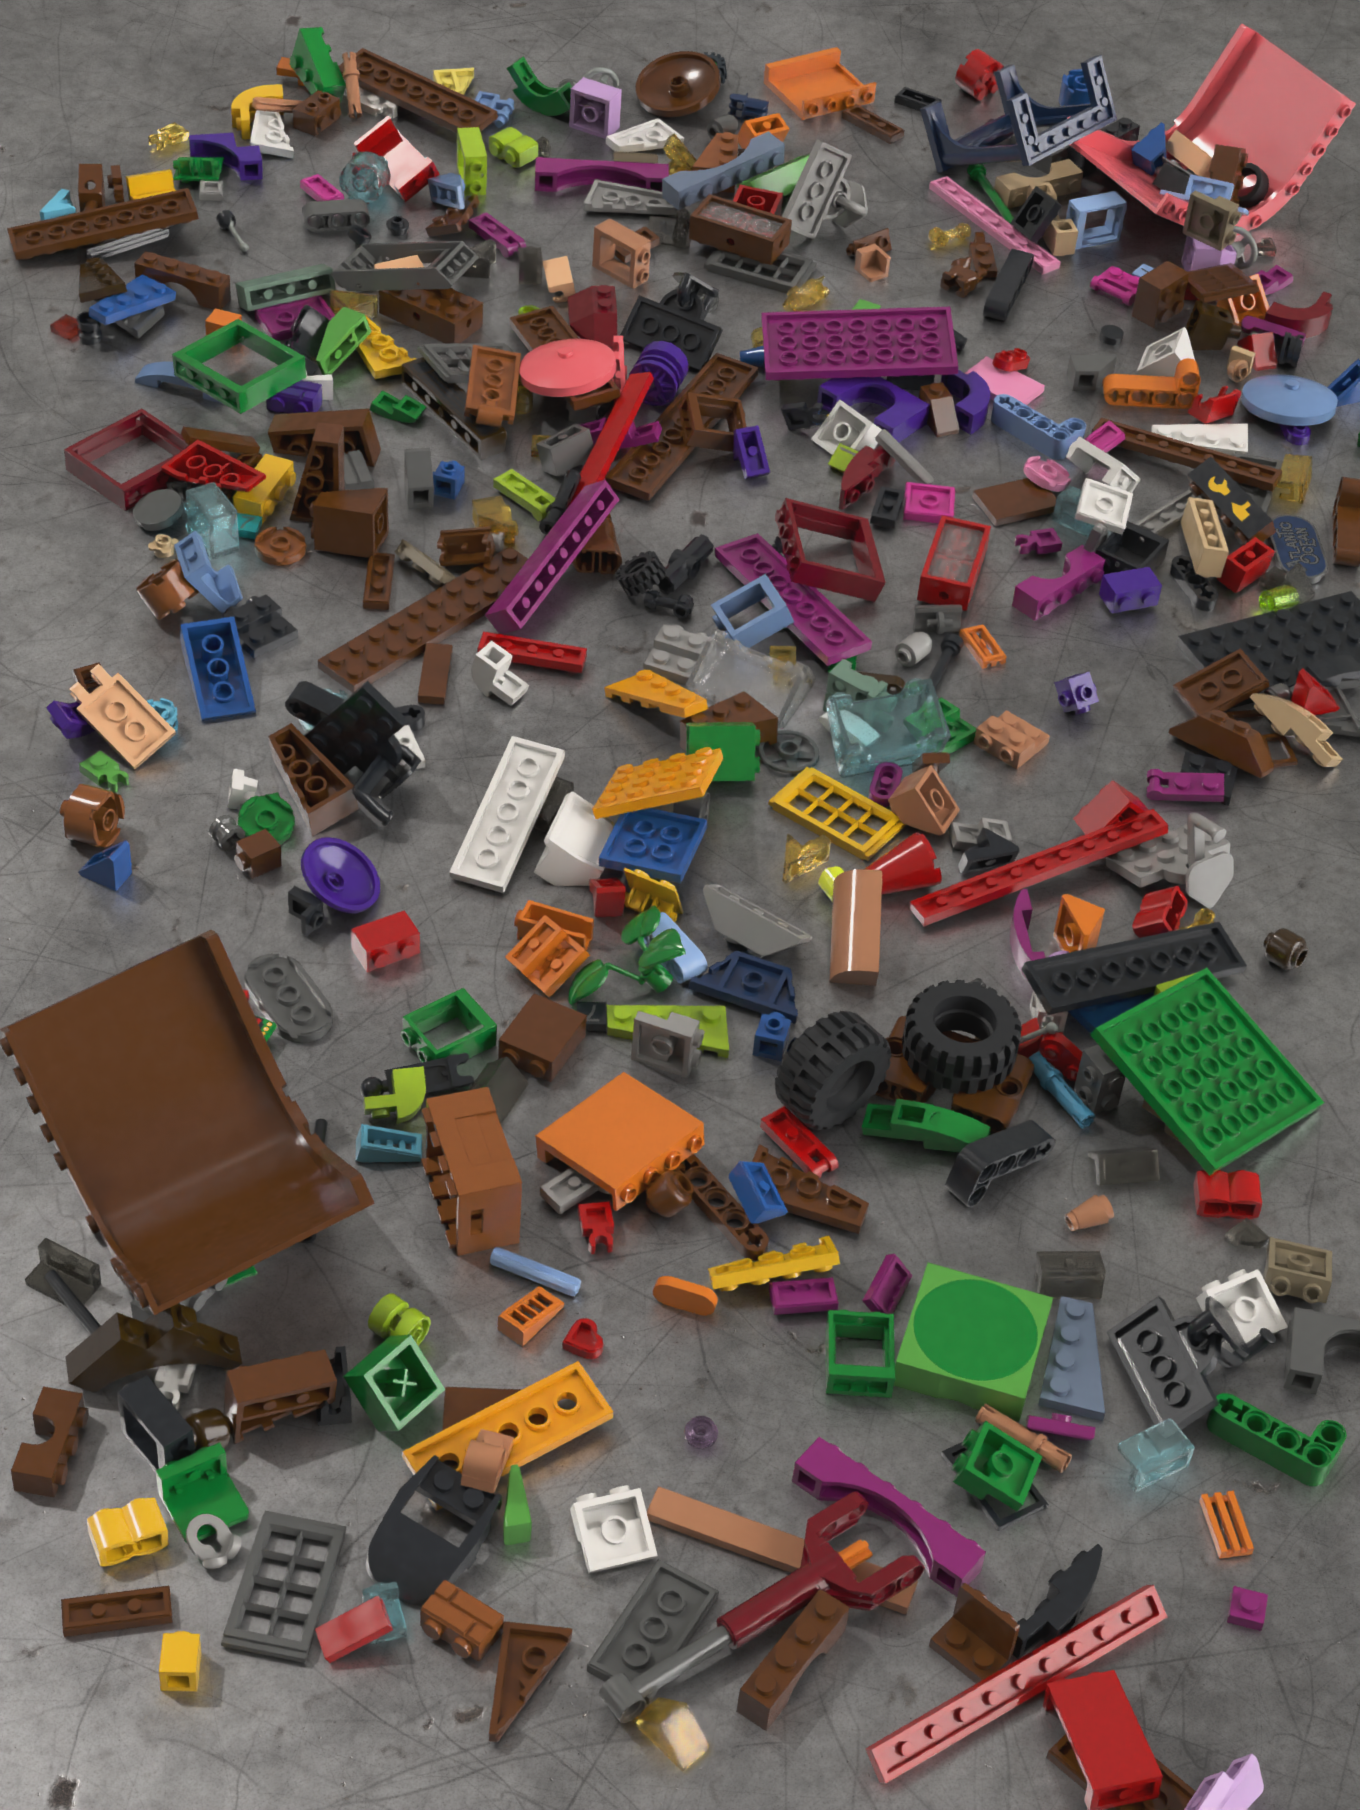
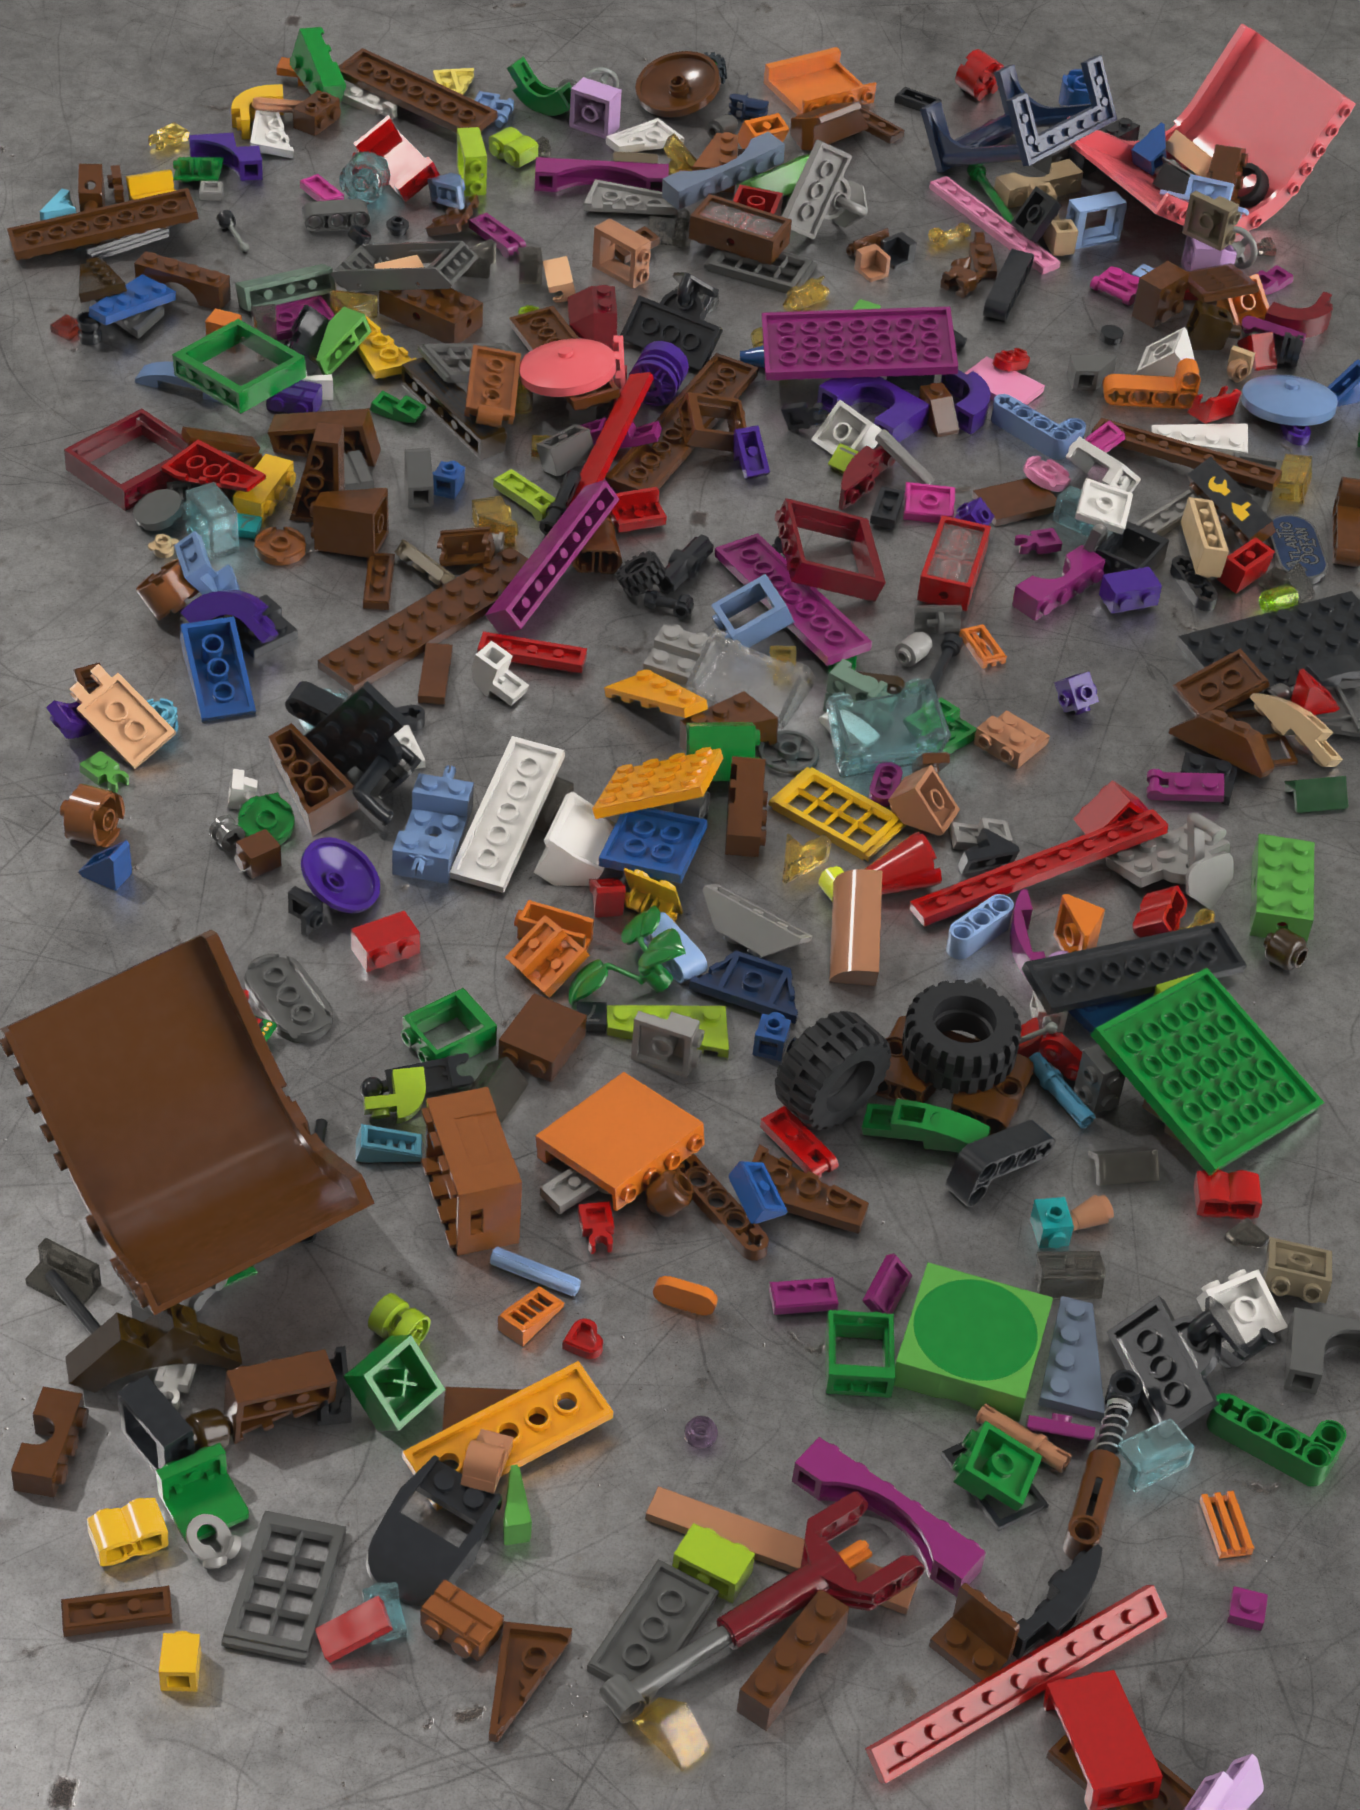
nougat pin [342,52,363,119] -> none
white plate [570,1485,658,1574] -> none
yellow wing [708,1235,840,1291] -> none
none -> dark purple arch [180,590,279,643]
none -> clear smoke hinge [251,304,277,362]
none -> medium blue brick [392,765,474,884]
none -> red bracket [609,487,667,533]
none -> lime brick [672,1523,755,1604]
none -> reddish brown wedge [725,756,768,857]
none -> reddish brown helmet [790,102,869,150]
none -> black panel [881,232,917,269]
none -> light blue beam [946,894,1014,960]
none -> dark purple brick [954,497,995,526]
none -> teal brick [1030,1197,1074,1249]
none -> piece [1063,1369,1143,1560]
none -> bright green brick [1249,834,1315,944]
none -> dark green panel [1284,776,1349,813]

